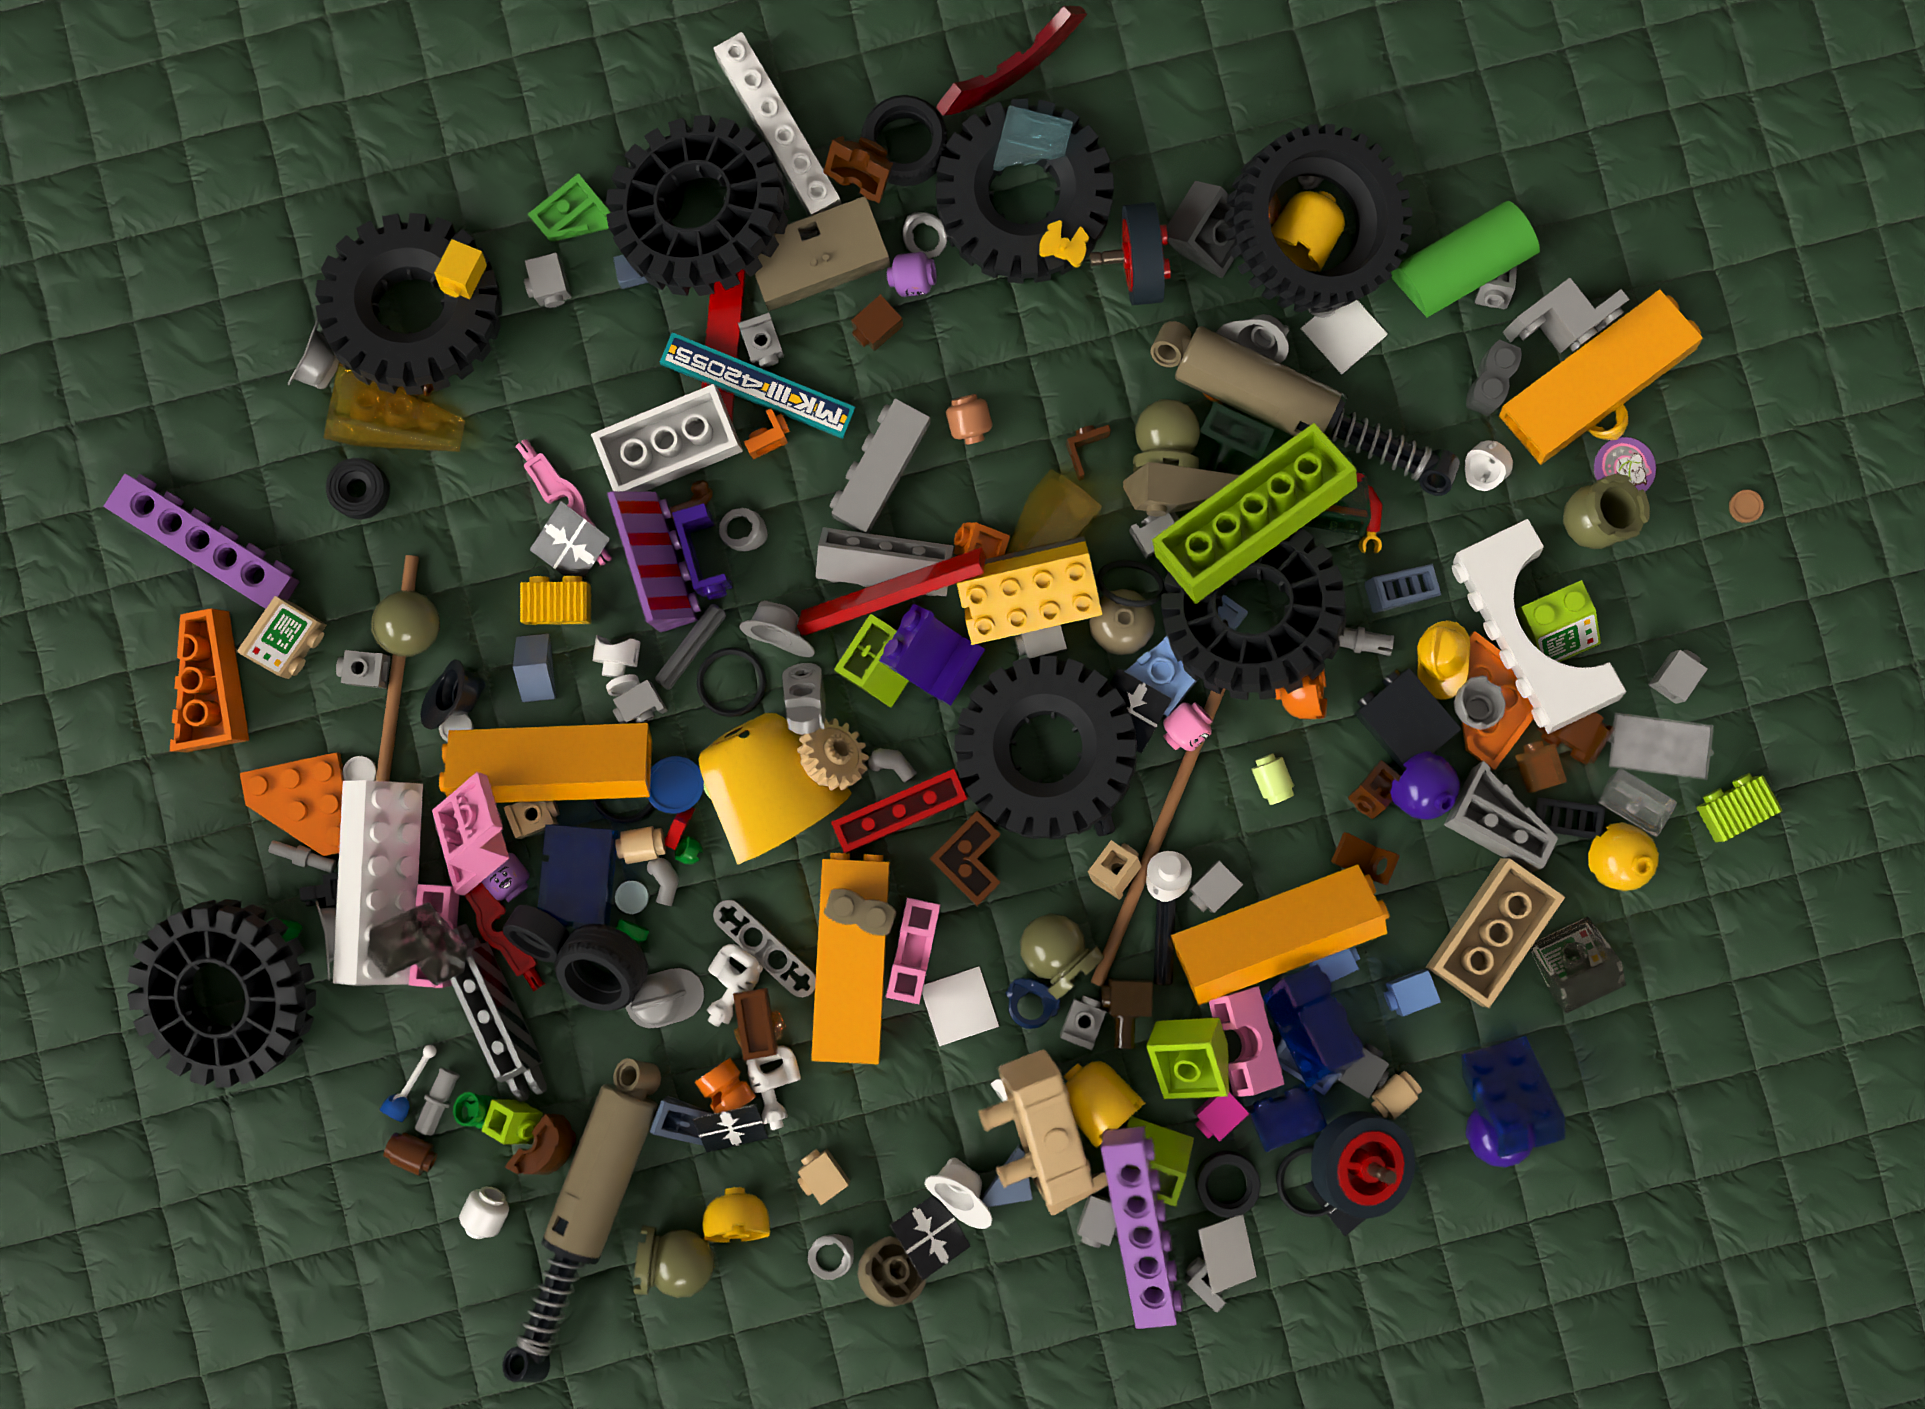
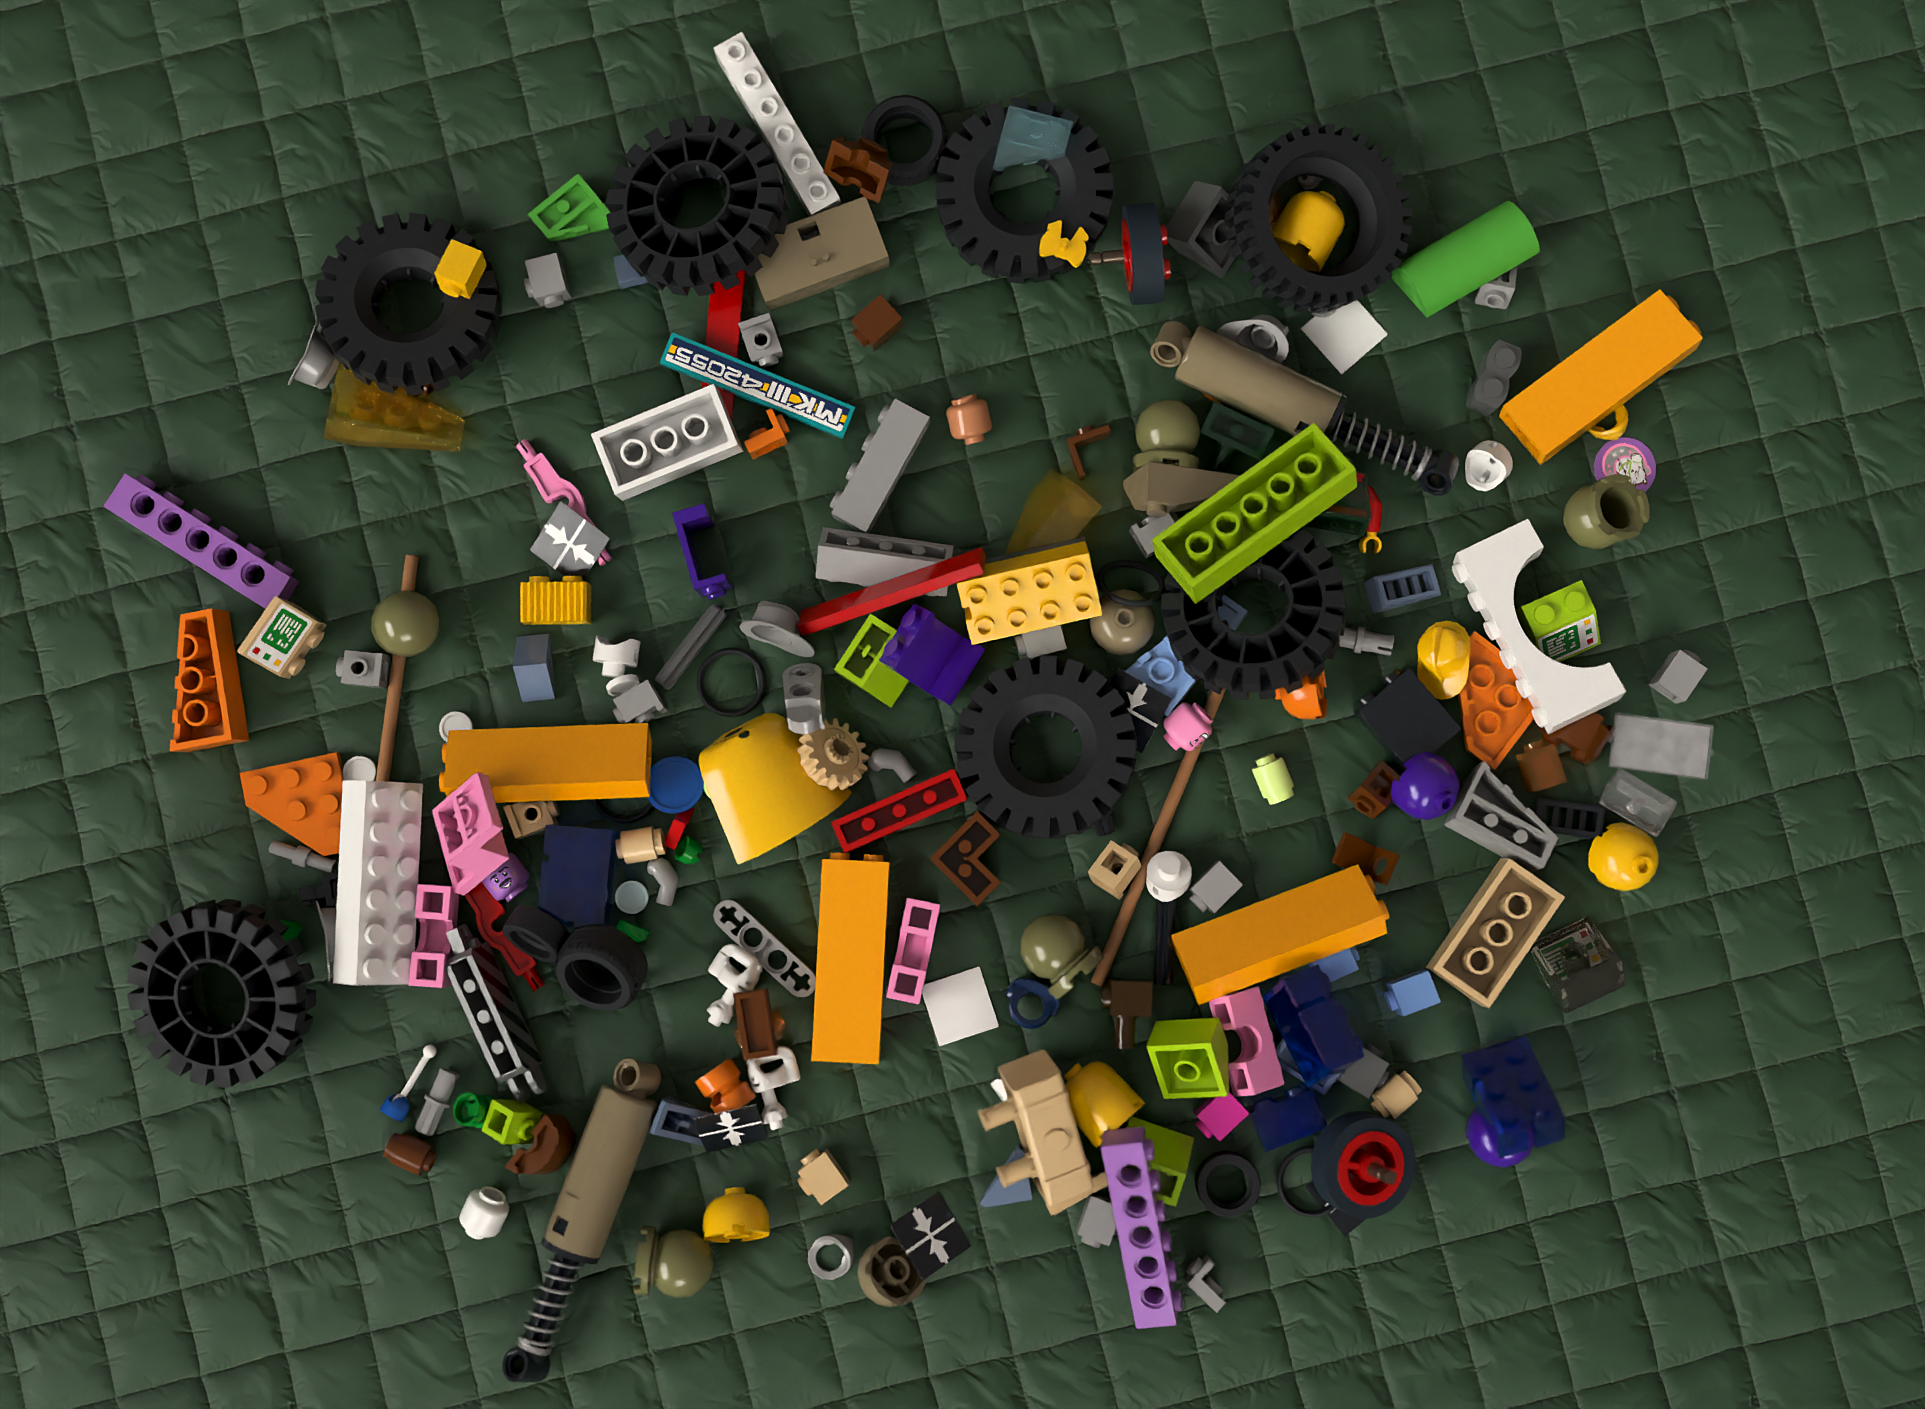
black tyre [326,458,390,519] -> none
clear smoke brick [367,902,467,986] -> none
black piece [420,659,485,730] -> none
medium lavender slope [607,491,701,632] -> none
light grey piece [626,968,704,1028] -> none
reddish brown arm [670,480,712,520] -> none
light grey piece [719,508,768,551] -> none
dark tan brick [824,889,897,936] -> none
medium lavender head [887,252,937,297] -> none
light grey piece [903,212,947,259] -> none
white piece [925,1158,992,1229] -> none
dark red tile [936,6,1087,116] -> none
orange bracket [954,522,1010,559] -> none
light grey brick [1060,995,1106,1050] -> none
white sticker [1199,1215,1257,1294] -> none
light grey hair [1454,676,1506,730] -> none
light grey bracket [1503,278,1629,354] -> none
lime brick [1696,773,1782,842] -> none
medium nougat piece [1729,490,1764,523] -> none

